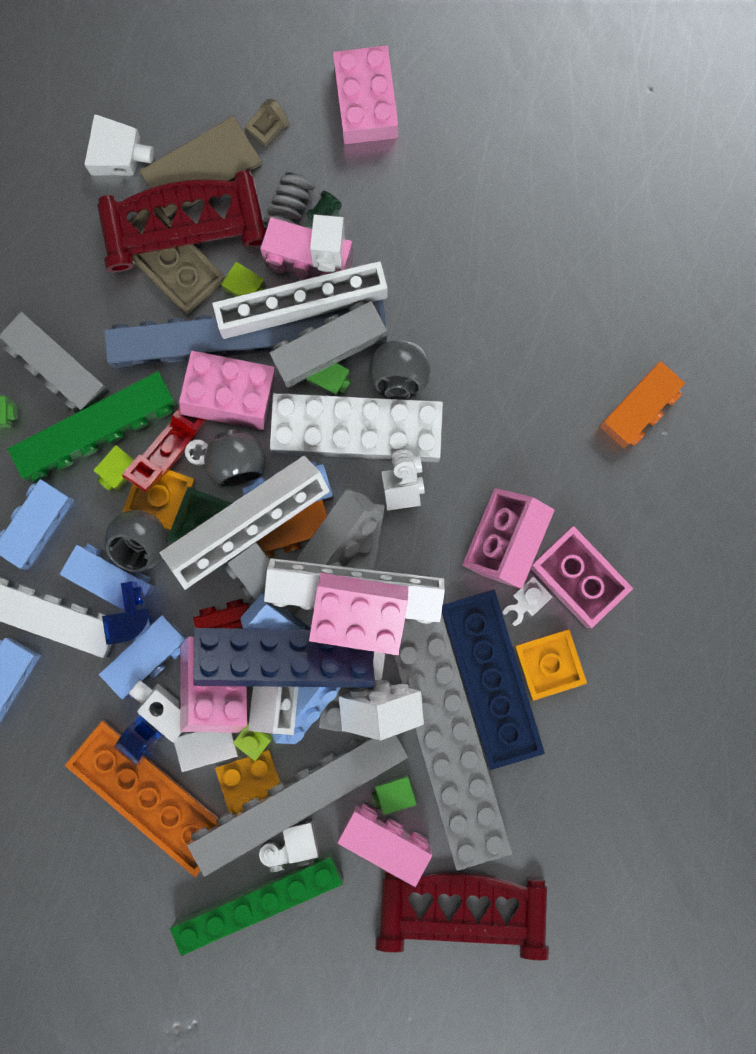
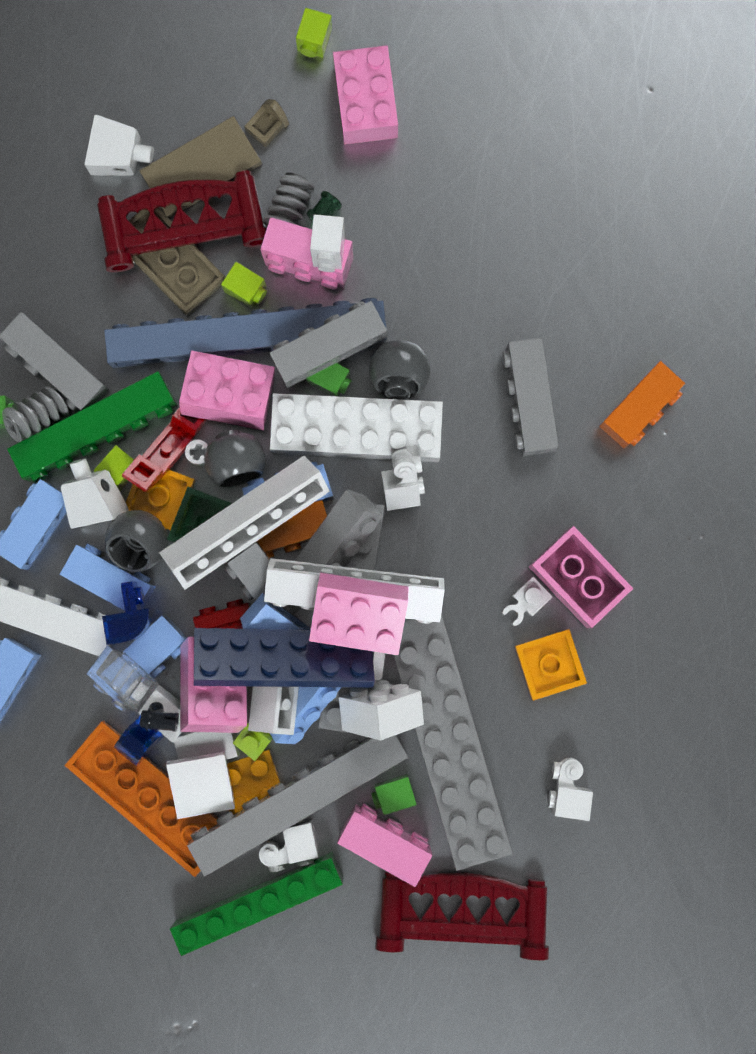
white brick [212,261,388,339] -> none
dark blue plate [442,589,545,770] -> none
bright pink brick [462,488,555,589] -> none
none -> light grey piece [2,387,69,442]
none -> white torso [61,458,129,529]
none -> clear brick [87,645,159,712]
none -> black pin [140,708,179,732]
none -> white tile [166,751,235,819]
none -> lime brick [296,8,333,58]
none -> light grey brick [502,338,559,456]
none -> white brick [548,757,593,821]

